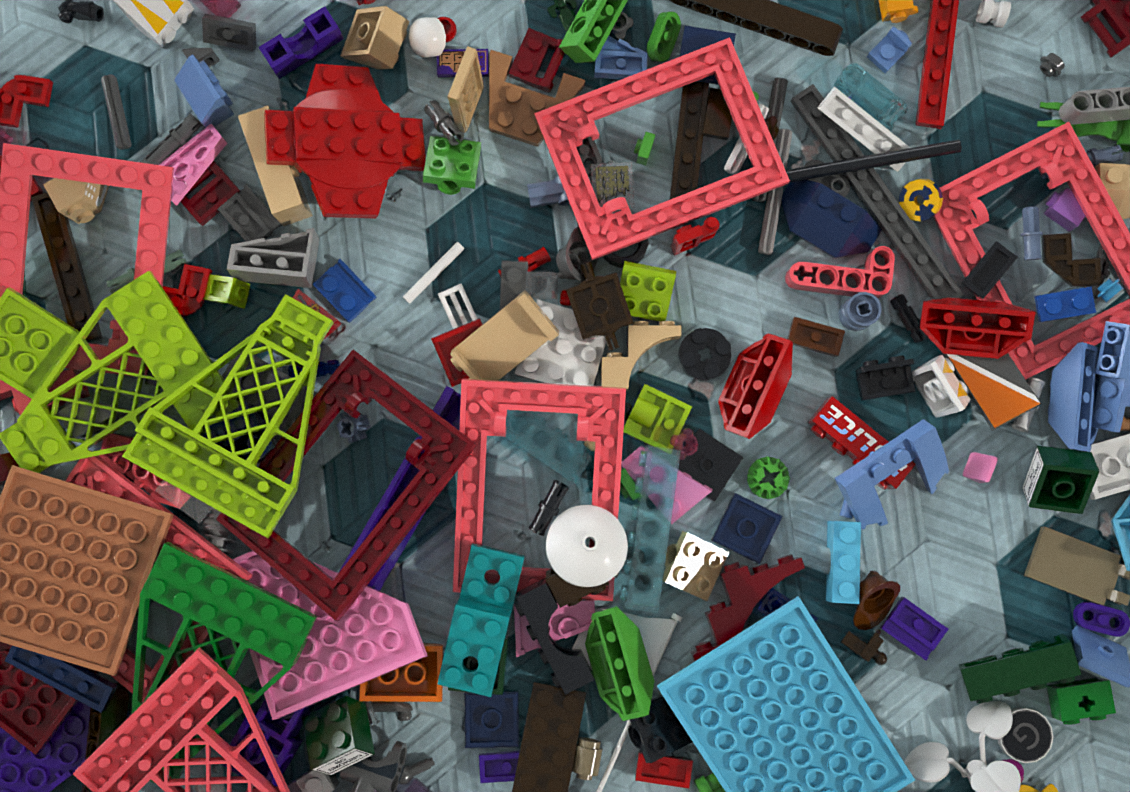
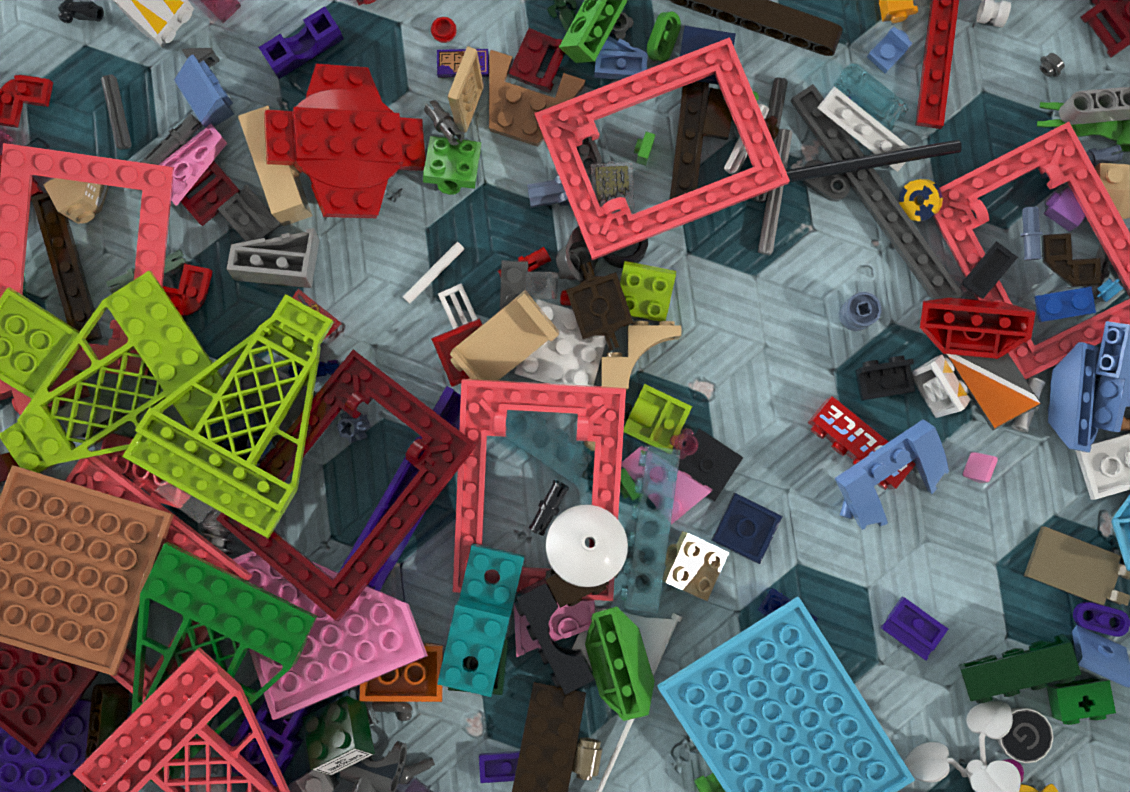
dark blue plate [5,645,118,713] -> none
dark grey plate [202,14,256,51] -> none
lime bracket [204,274,250,309] -> none
blue plate [313,259,377,323] -> none
tan slope [340,6,410,69] -> none
white hair [408,17,446,57] -> none
dark blue tile [464,691,519,748] -> none
black plate [628,694,693,763] -> none
red plate [635,751,693,789] -> none
red plate [670,217,720,256] -> none
black plate [678,328,731,381] -> none
dark red arch [691,554,805,662] -> none
red wedge [718,333,793,439] -> none
bright green gear [747,456,790,499] -> none
dark blue wedge [781,180,882,259] -> none
coral beam [785,246,895,298] -> none
reddish brown plate [787,317,845,357] -> none
medium azure arch [826,521,861,604] -> none
dark brown piece [841,629,887,665] -> none
reddish brown piece [853,570,900,630] -> none
black axle [890,294,928,343] -> none
dark green brick [1022,445,1100,514] -> none

